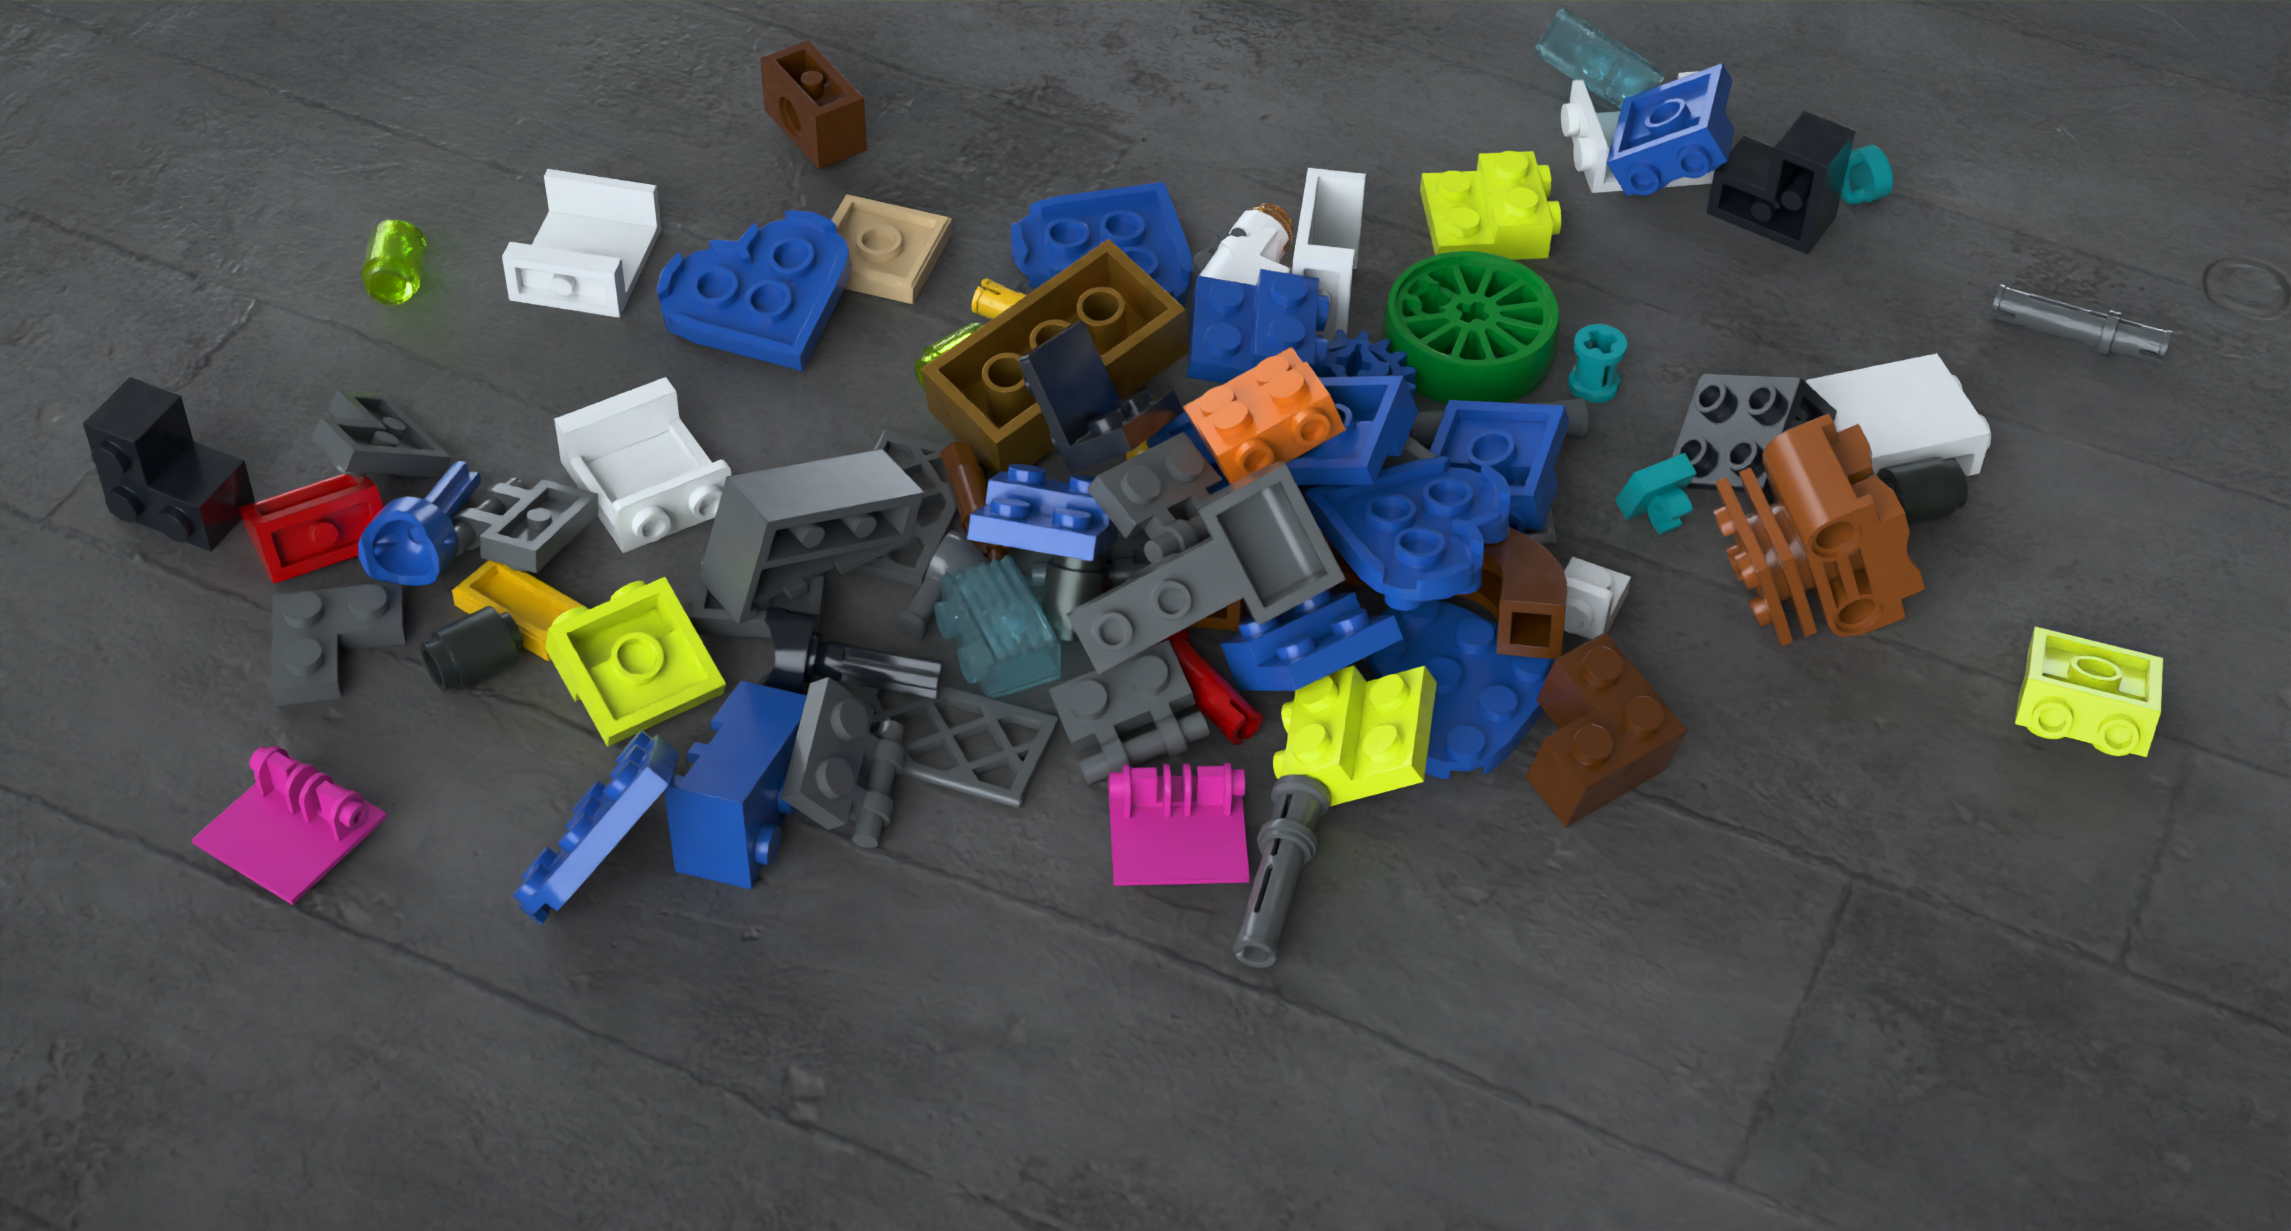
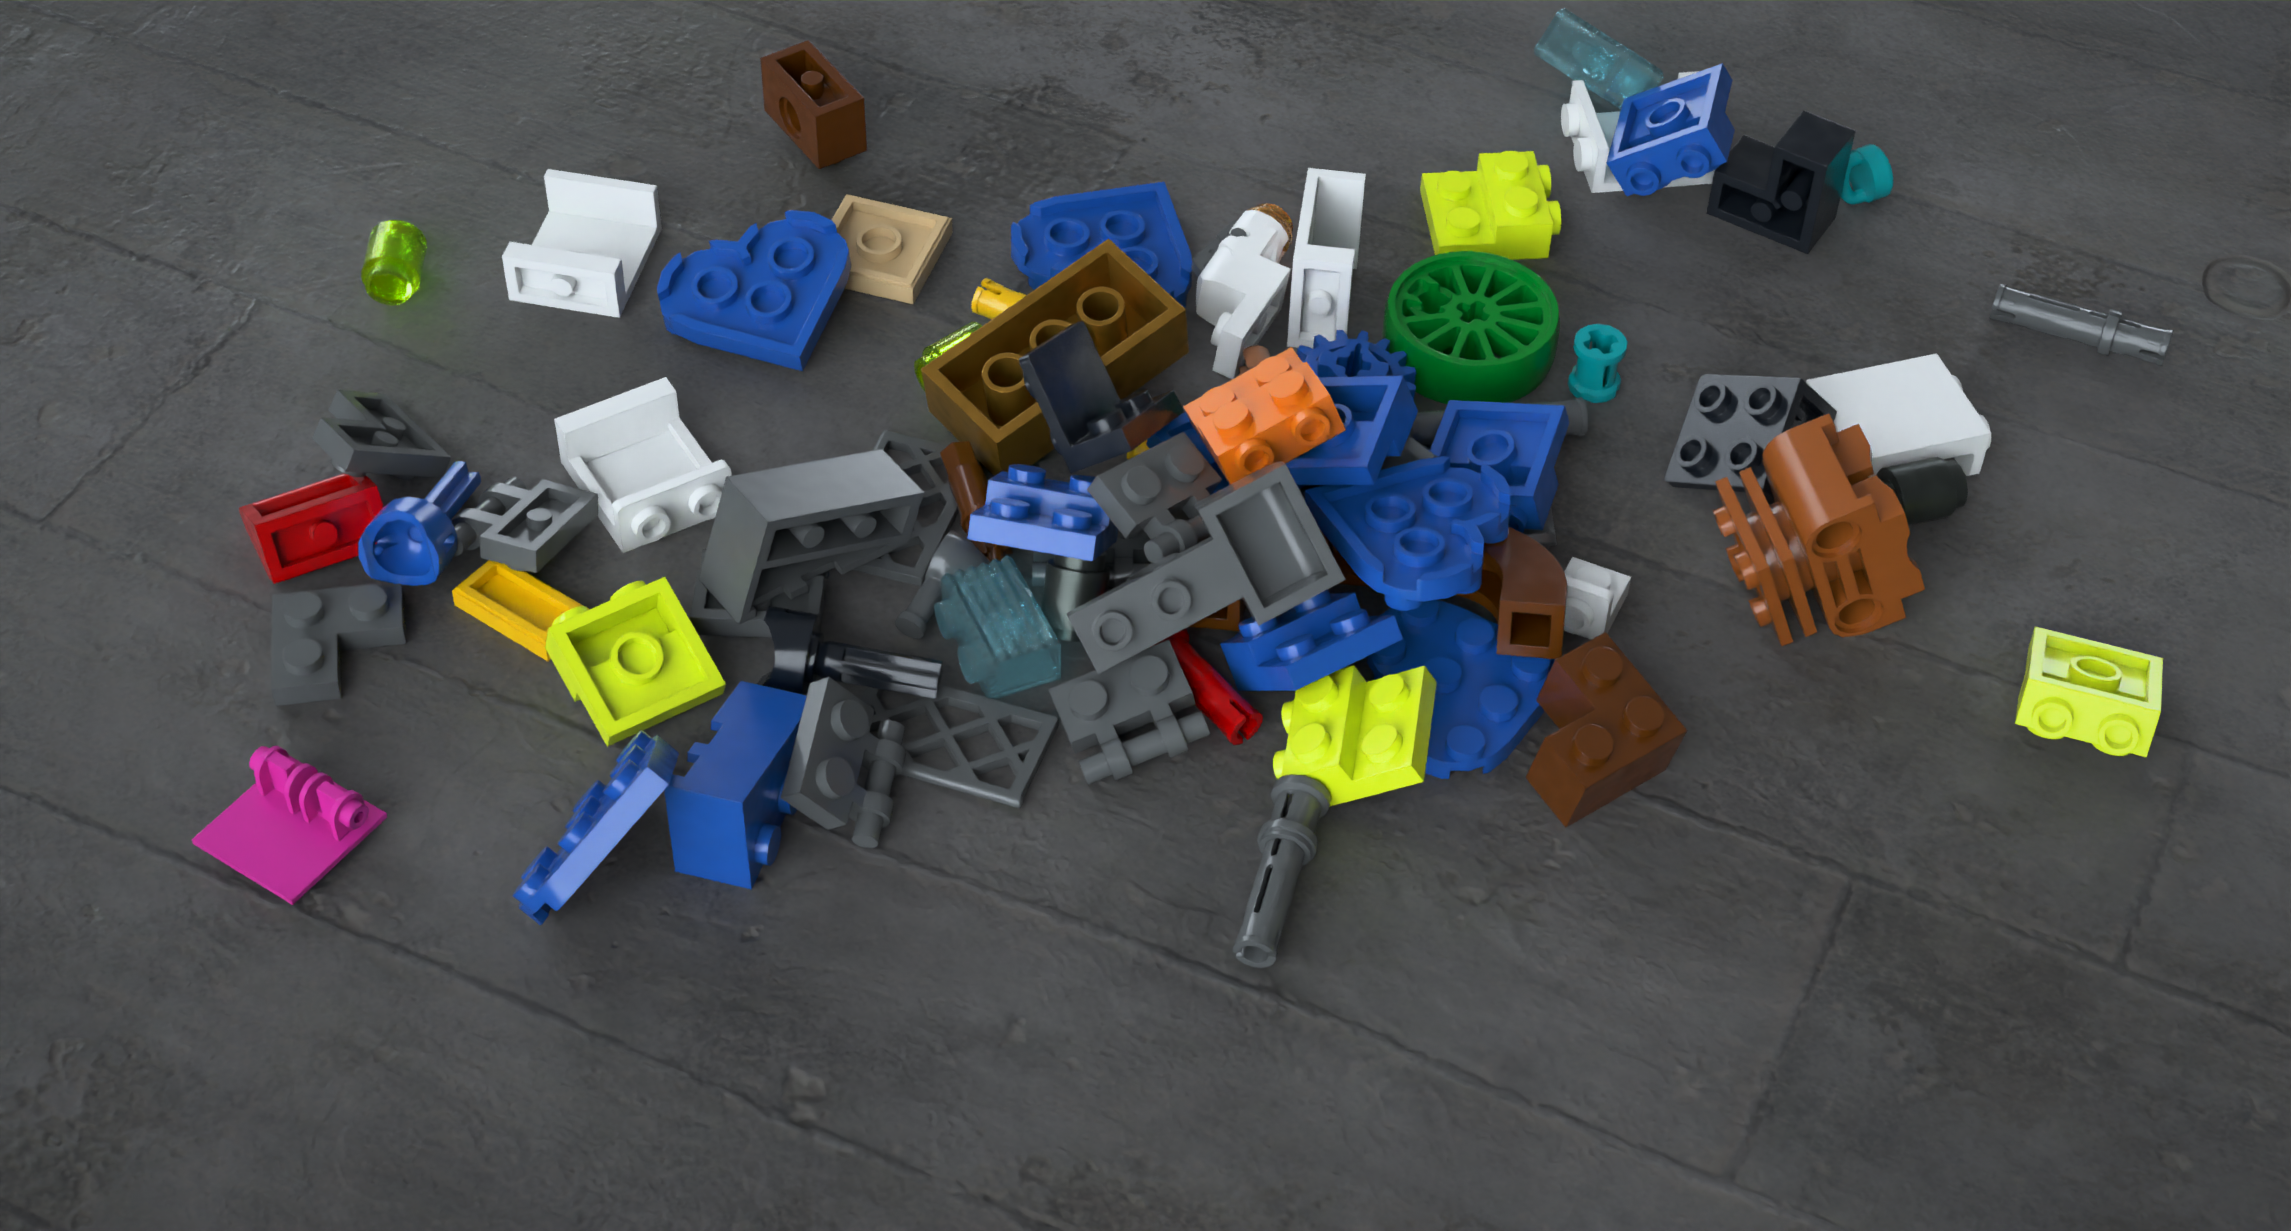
black brick [83,377,255,552] -> none
pearl dark grey brick [420,606,523,691] -> none
dark pink hinge [1108,763,1250,886] -> none
blue plate [1186,269,1330,384] -> none
teal tile [1615,453,1697,535] -> none

